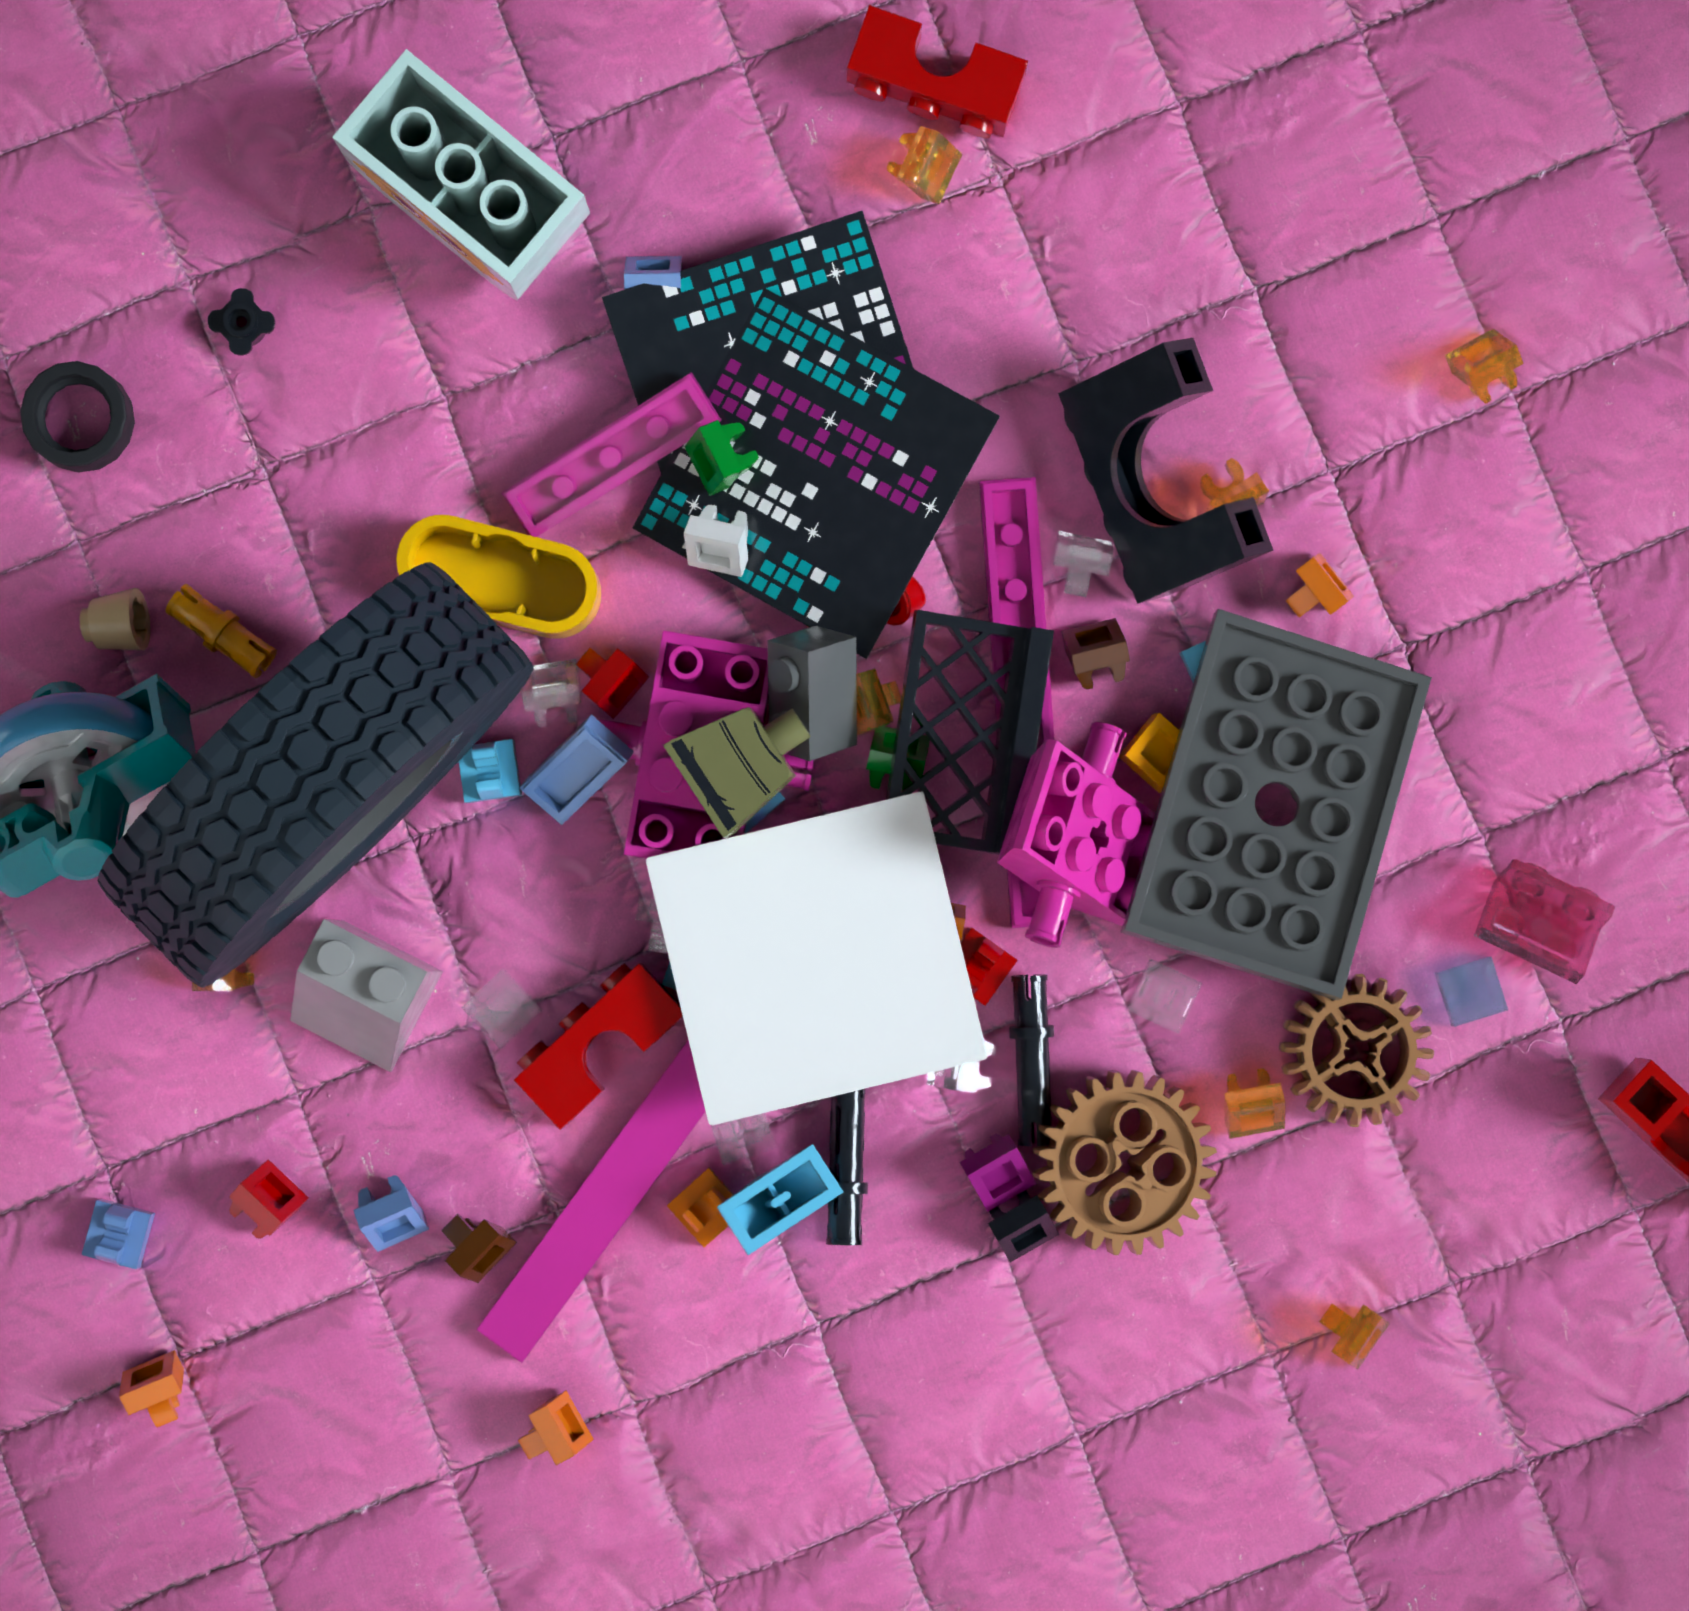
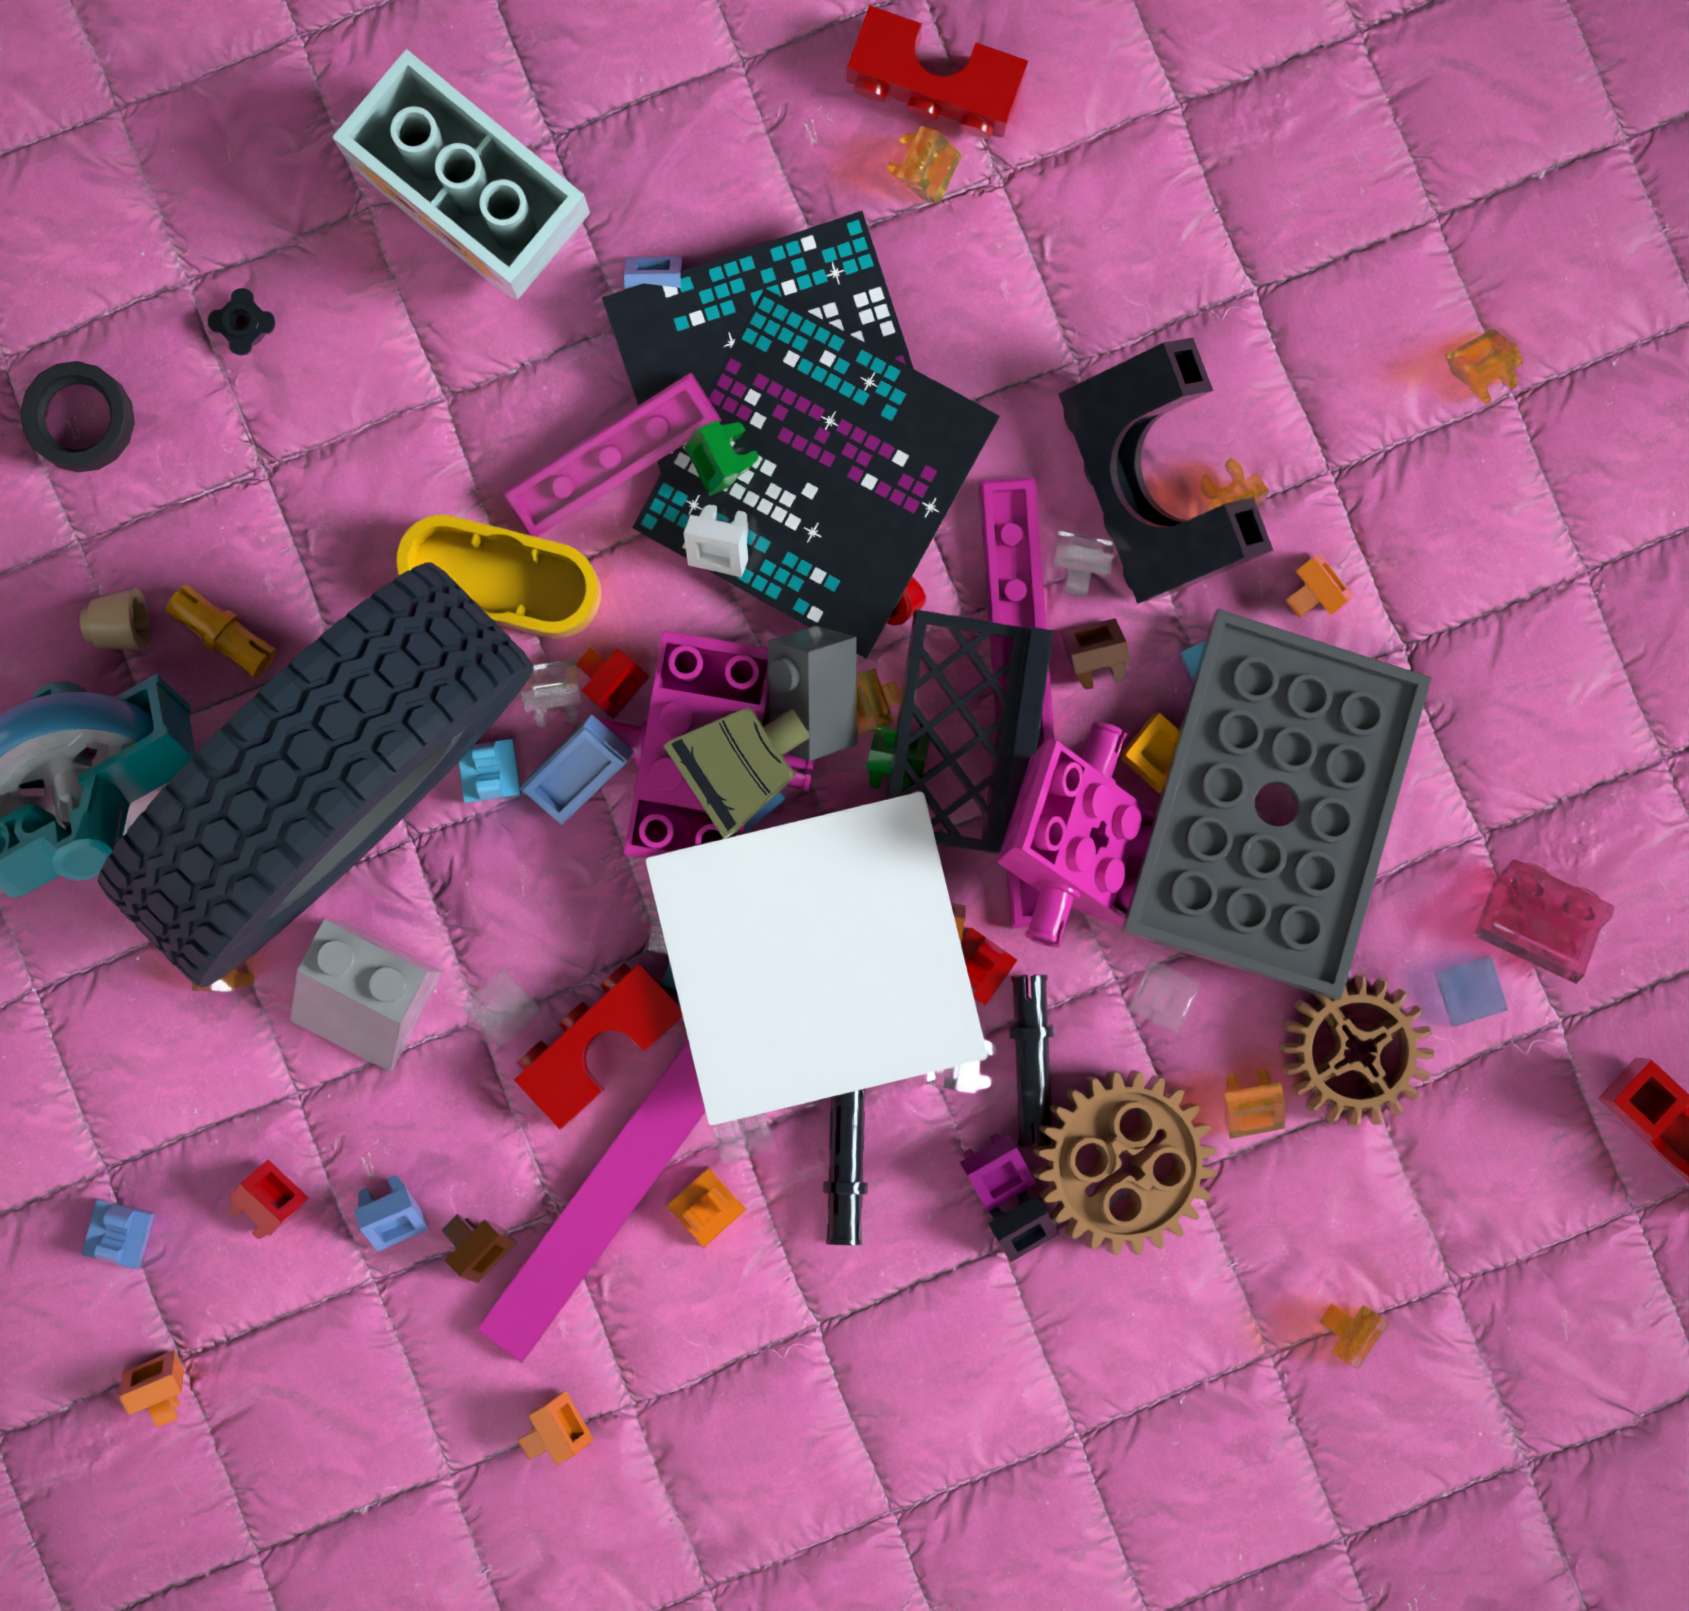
medium azure slope [717,1144,843,1255] -> none

